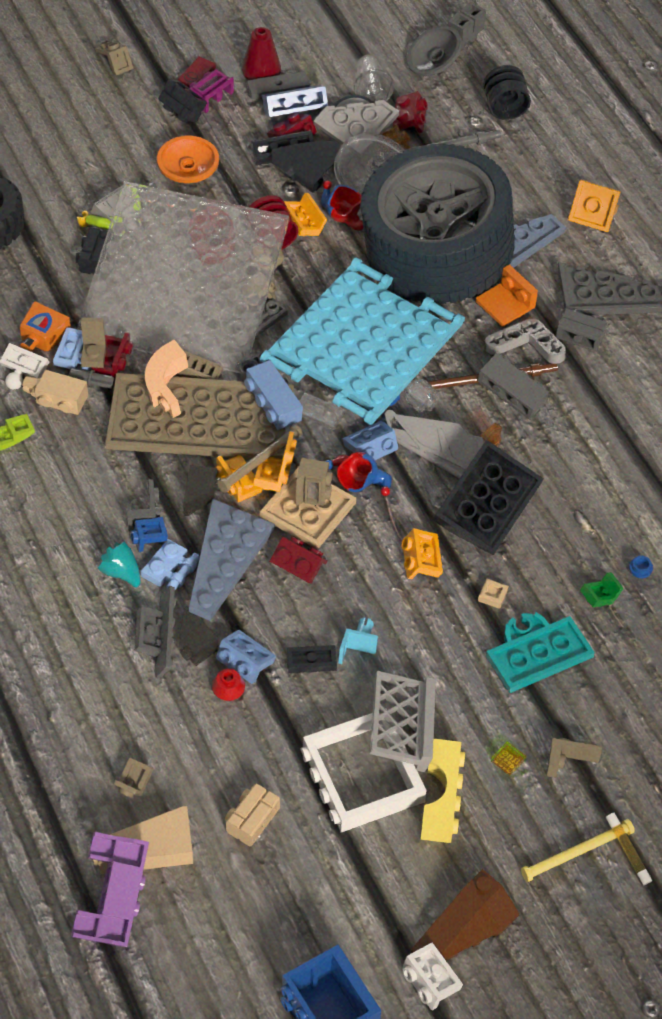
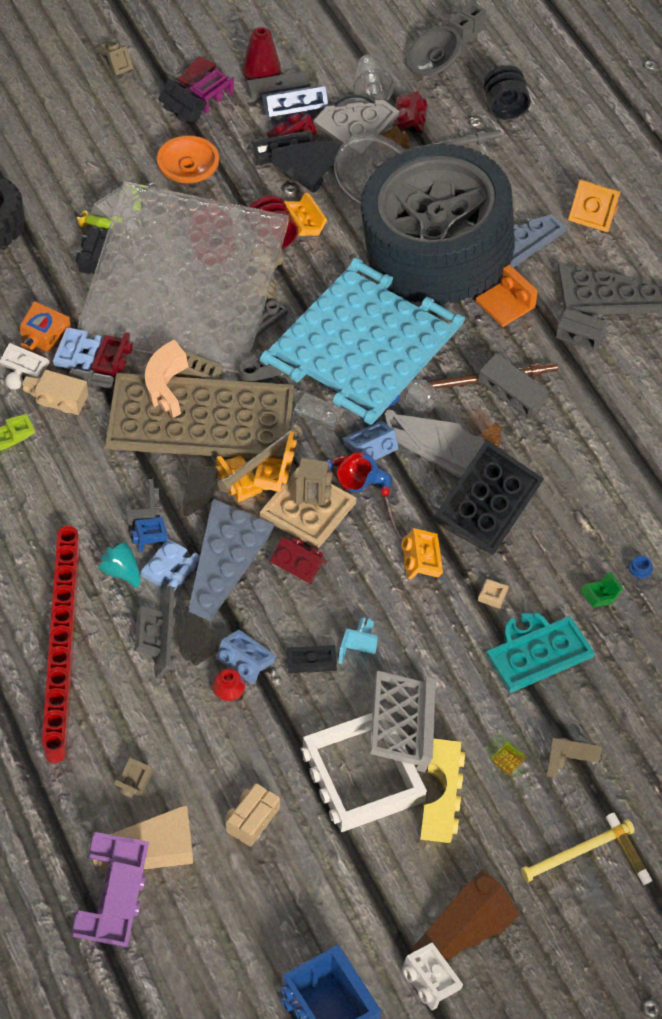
dark tan bracket [81,317,107,368] -> none
medium blue brick [244,360,303,430] -> none
red piece [321,180,363,231] -> none
light grey beam [485,319,566,364] -> none
none -> red beam [42,526,80,763]

